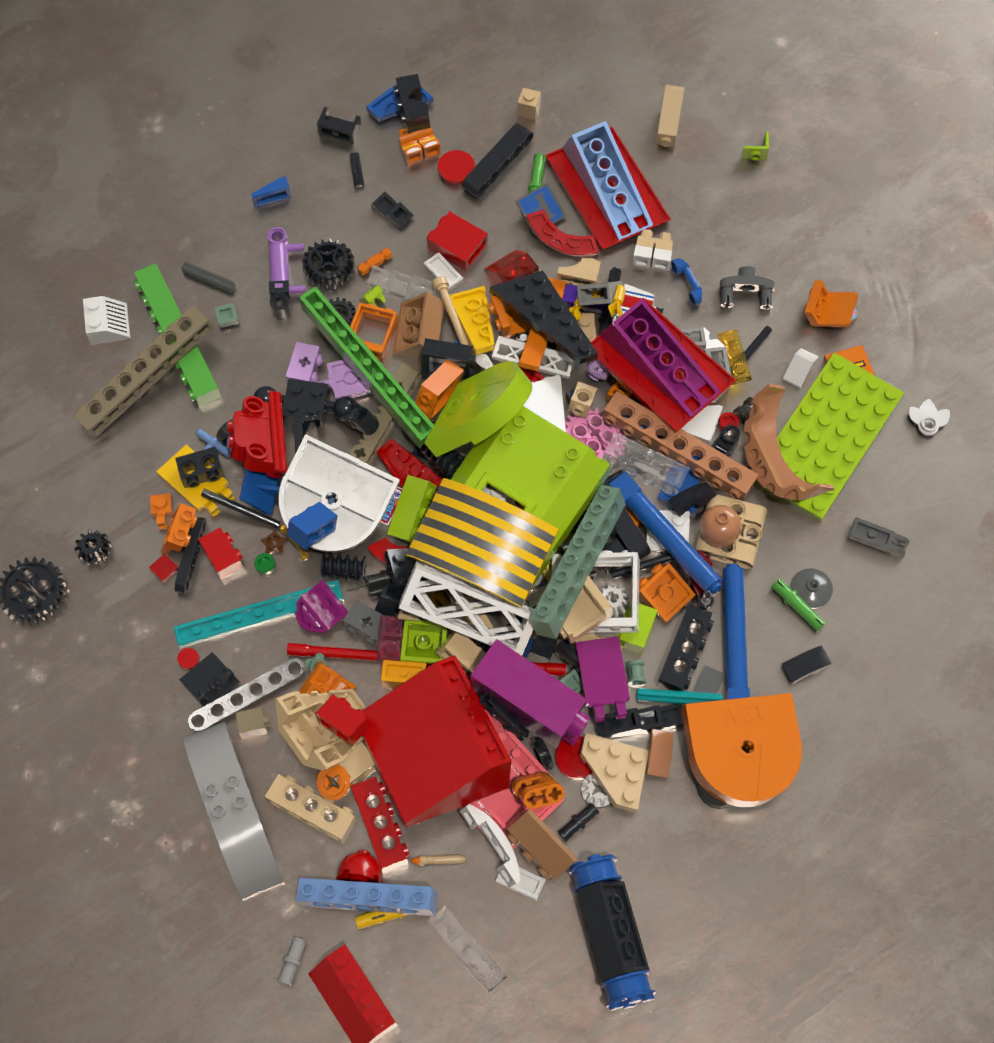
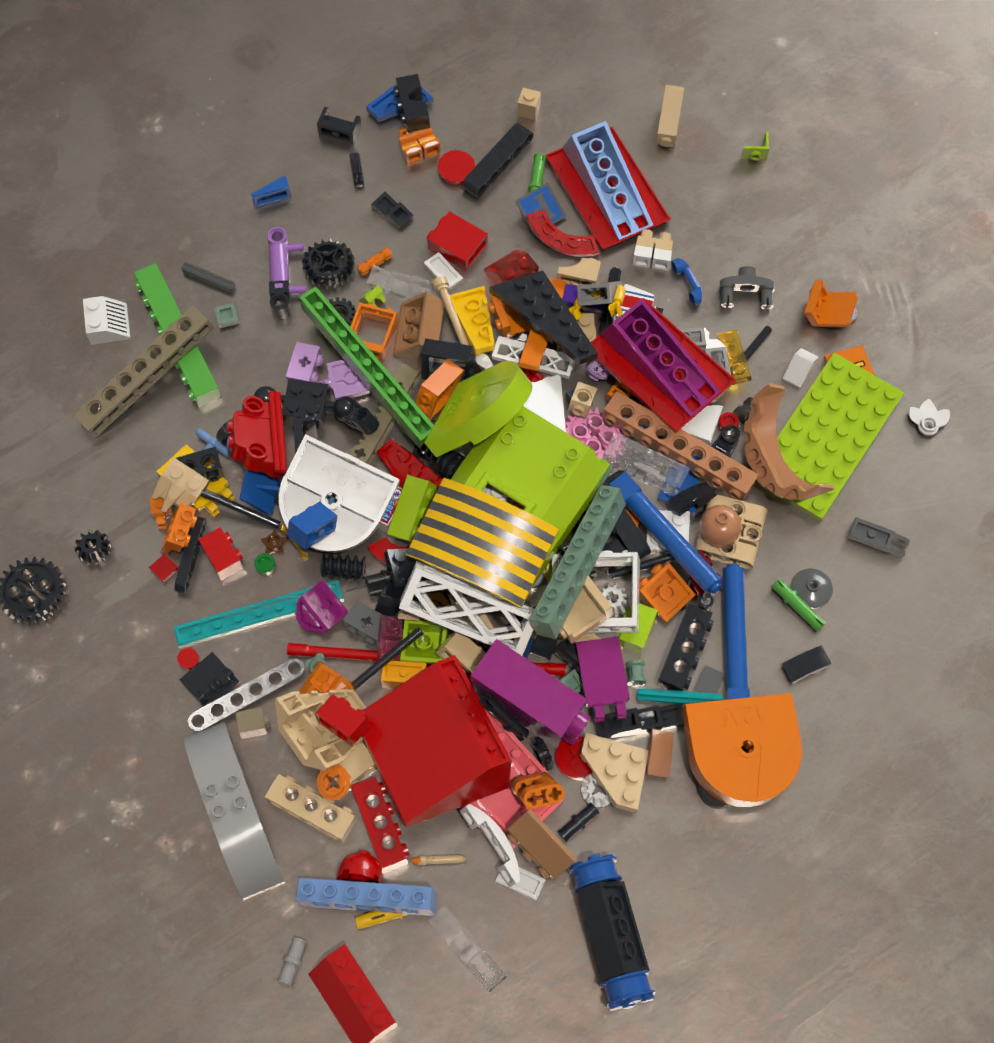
none -> tan plate [151,457,209,512]
none -> black bar [352,627,424,689]

